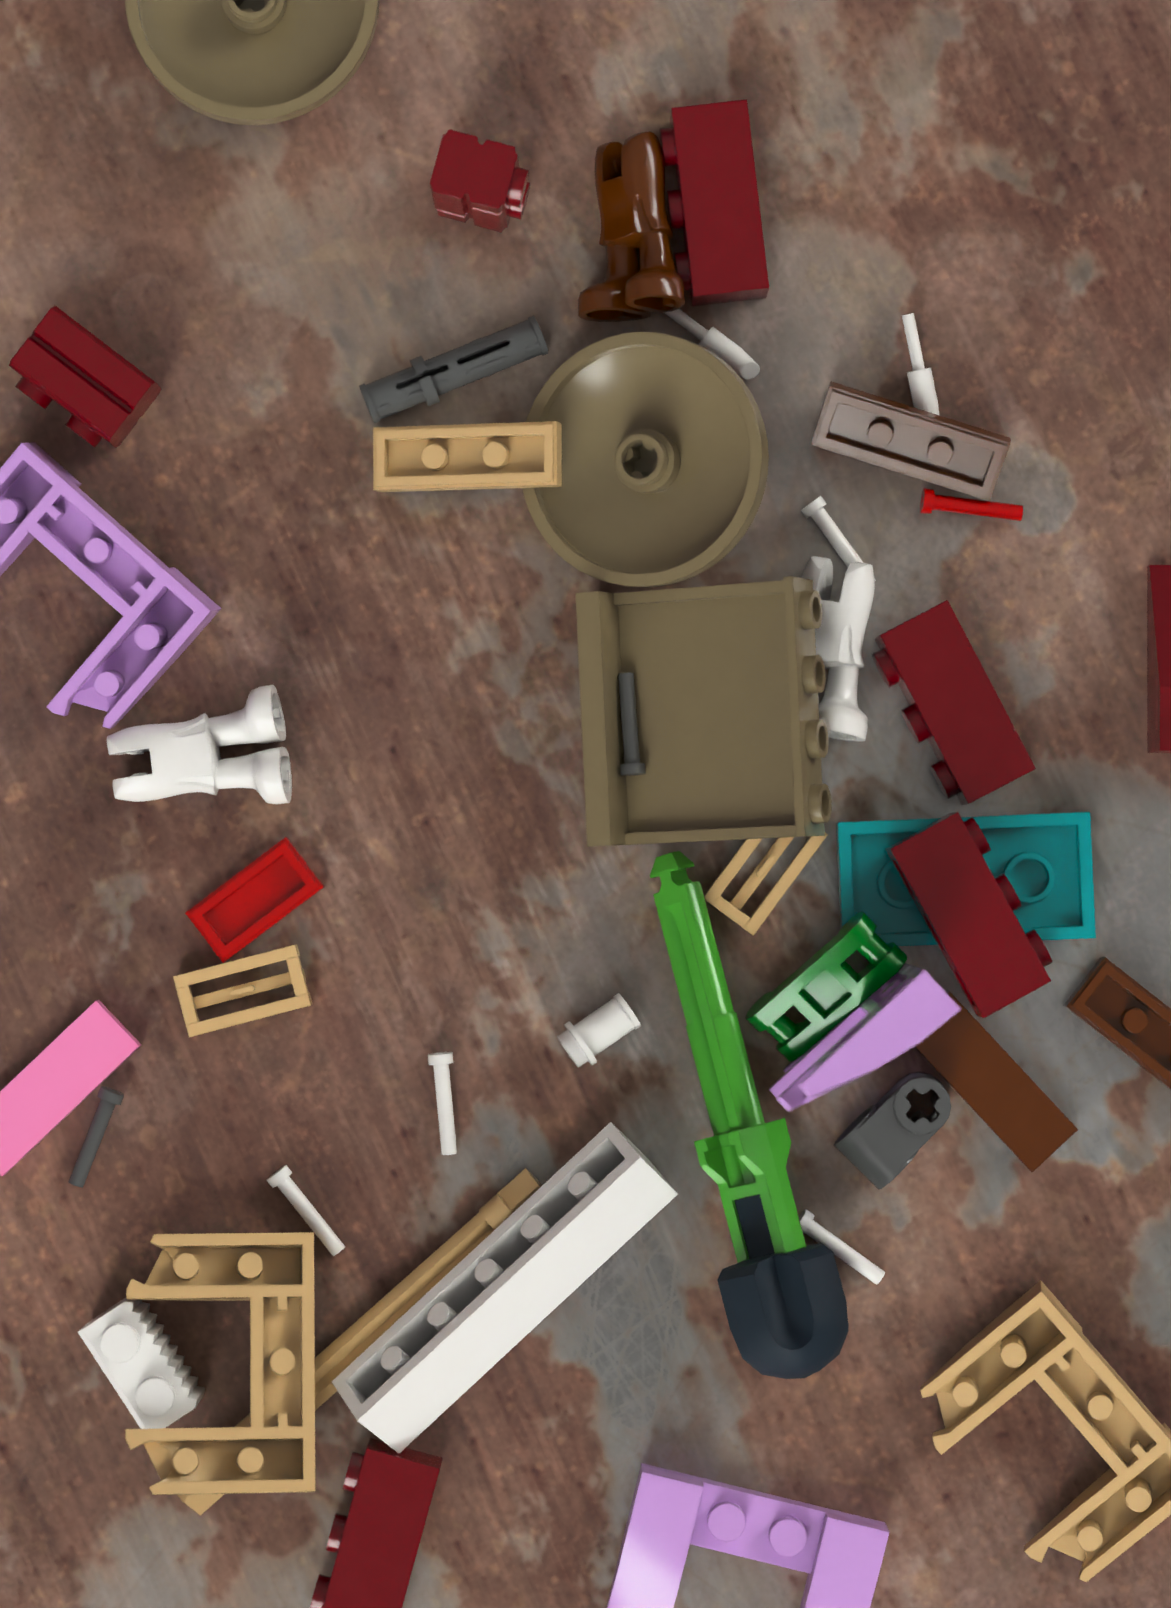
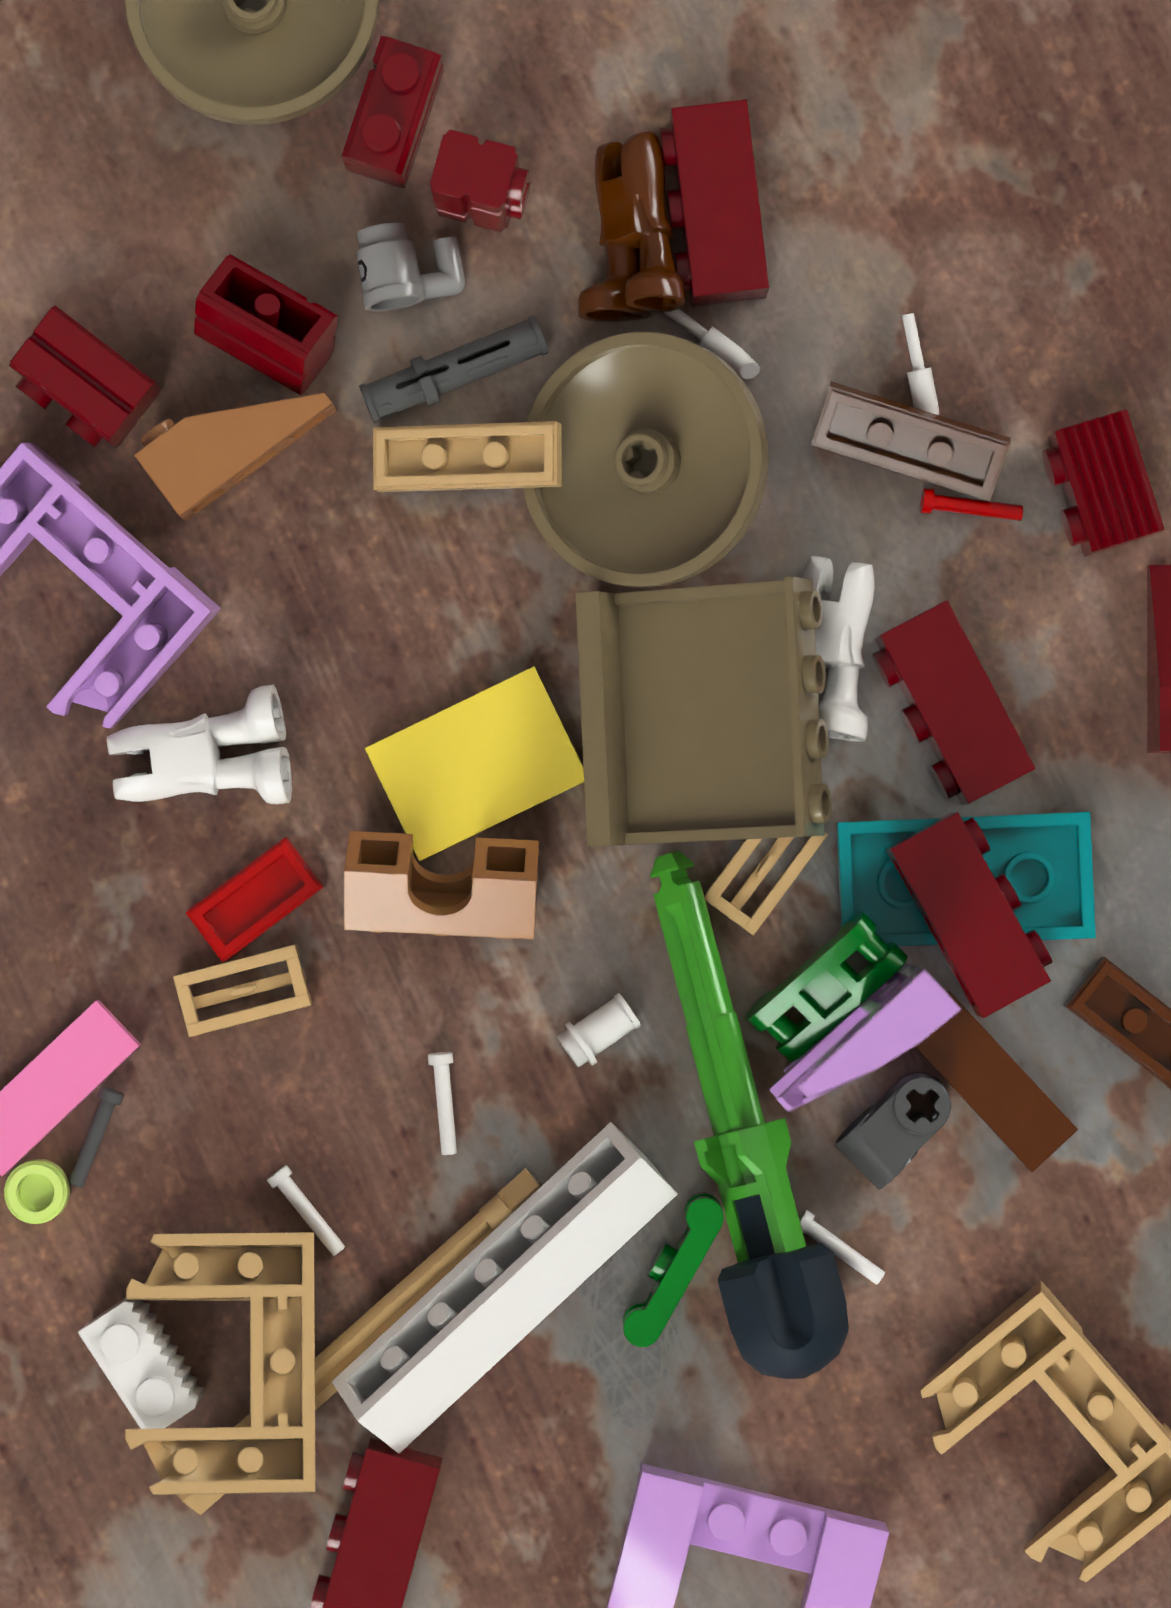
dark grey piece [618,672,646,776] -> none
white piece [801,496,876,581] -> none
none -> yellowish green tile [4,1159,70,1224]
none -> medium nougat slope [134,393,337,522]
none -> dark red brick [194,254,338,395]
none -> dark red brick [341,36,444,189]
none -> arch [344,831,539,940]
none -> light grey piece [356,222,465,311]
none -> light yellow tile [365,666,584,862]
none -> green plate [623,1192,724,1347]
none -> dark red brick [1042,409,1165,557]

